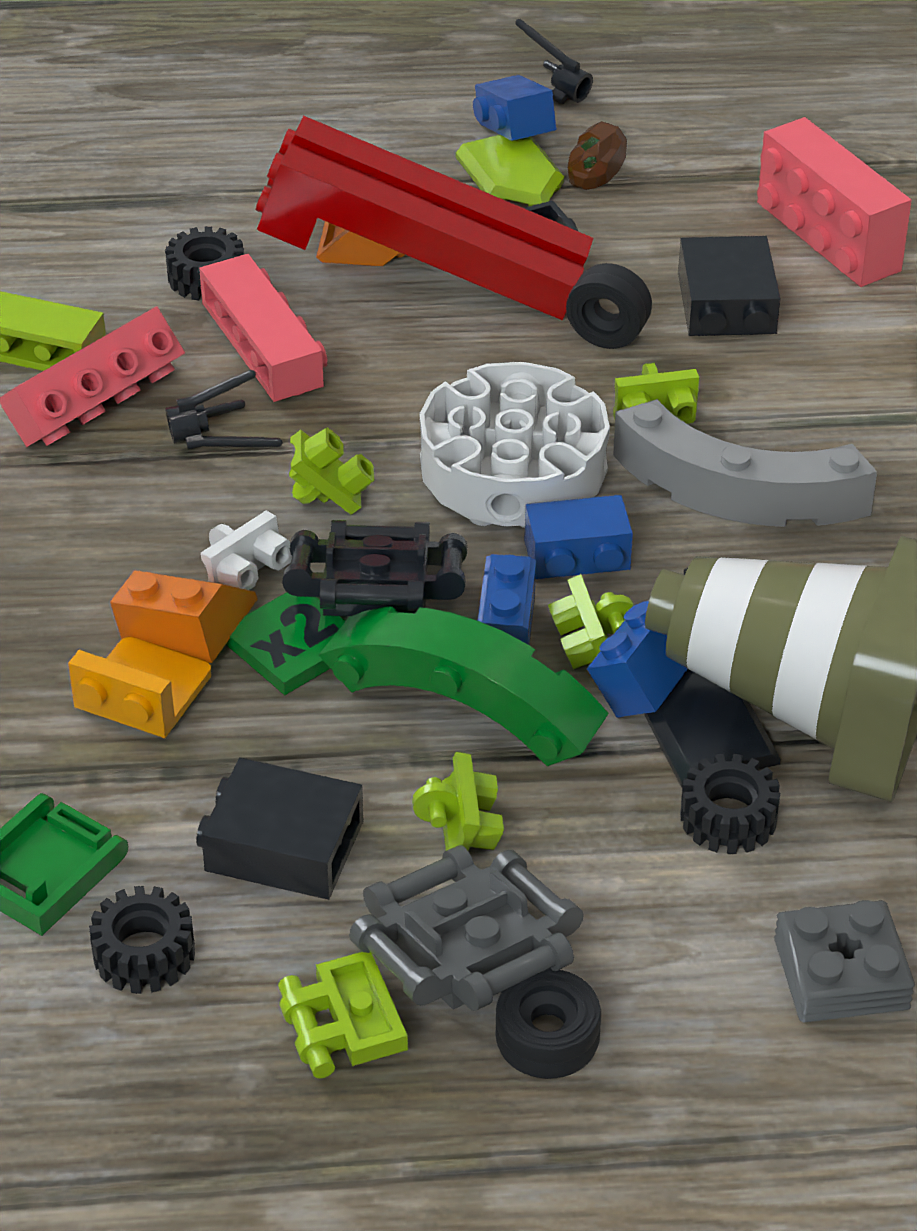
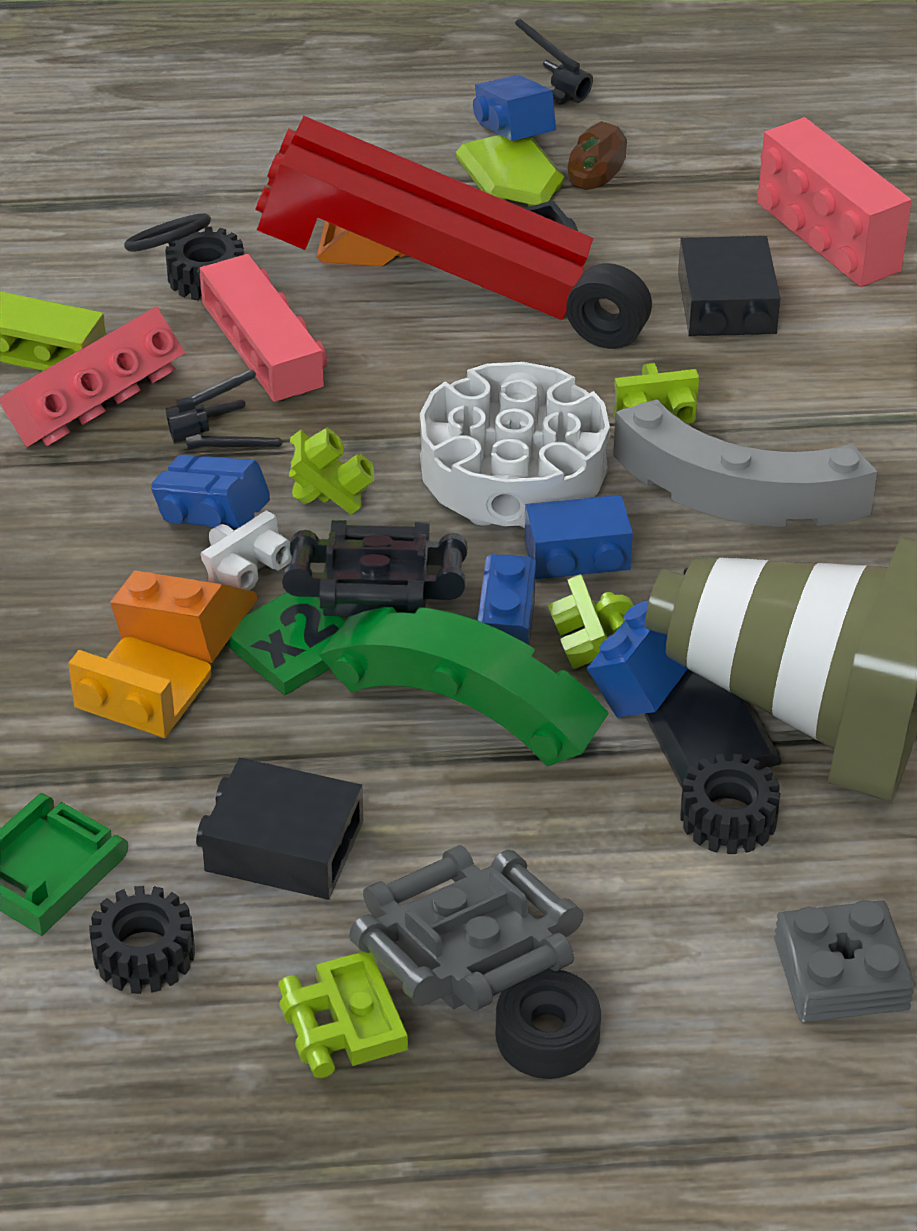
lime hips [412,752,504,851] -> none
none -> black tyre [124,213,211,252]
none -> blue brick [151,454,270,529]

